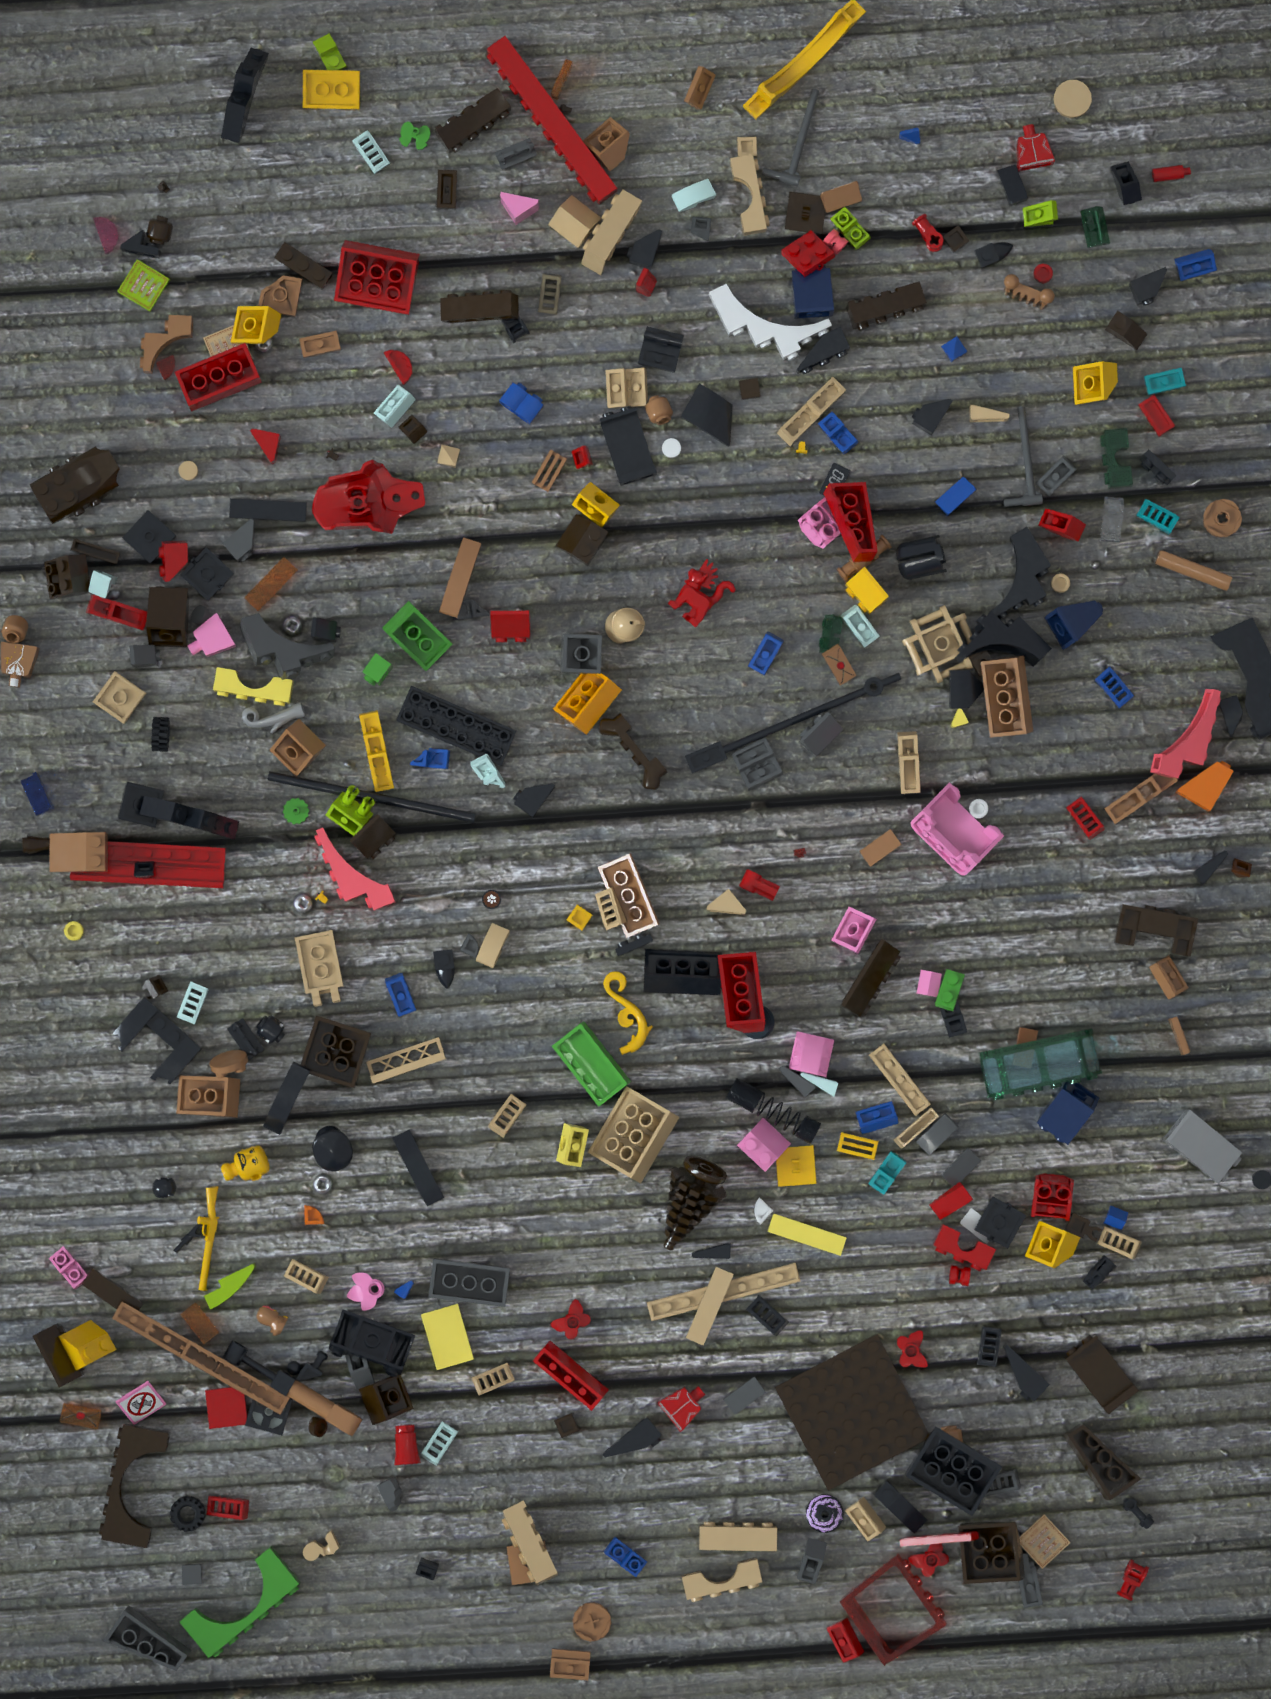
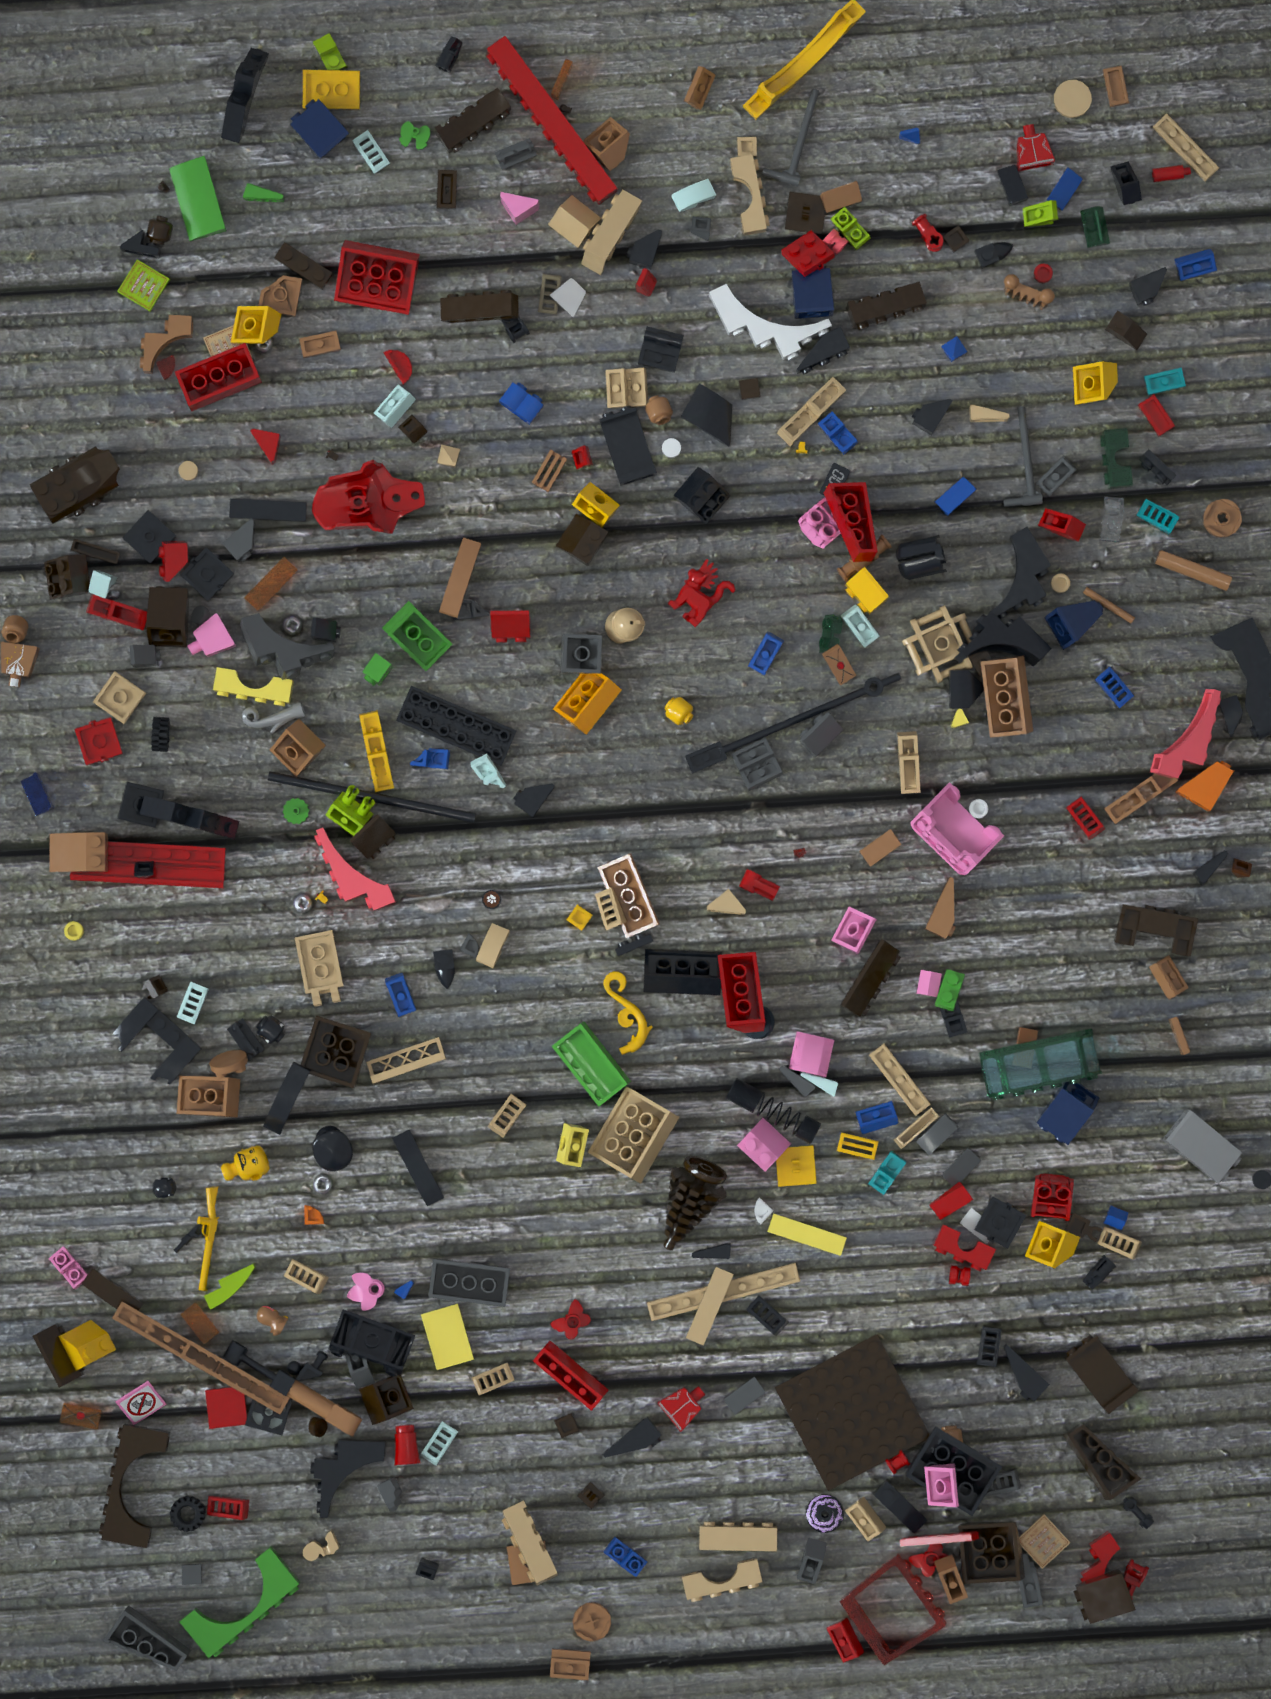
dark brown cone [22,835,50,854] -> none
clear pink tile [93,217,119,254] -> none
dark brown plate [599,713,668,790] -> none
red animal [897,1330,928,1368] -> none
none -> red plate [74,717,123,766]
none -> bright green slope [169,156,226,242]
none -> bright green slope [243,183,285,202]
none -> dark blue slope [290,99,349,160]
none -> black arch [310,1439,386,1518]
none -> black hinge [435,36,463,73]
none -> white sticker [550,278,586,317]
none -> dark brown tile [577,1481,604,1509]
none -> yellow head [664,697,694,725]
none -> black slope [673,467,731,524]
none -> red bush [885,1450,911,1474]
none -> bright pink slope [924,1464,959,1507]
none -> medium nougat slope [925,877,956,939]
none -> medium nougat brick [934,1555,968,1604]
none -> blue slope [1047,167,1083,211]
none -> dark brown slope [1073,1569,1136,1624]
none -> red arch [1080,1531,1121,1582]
none -> medium nougat bar [1083,587,1135,624]
none -> medium nougat tile [1102,65,1129,107]
none -> tan tile [1152,114,1219,182]

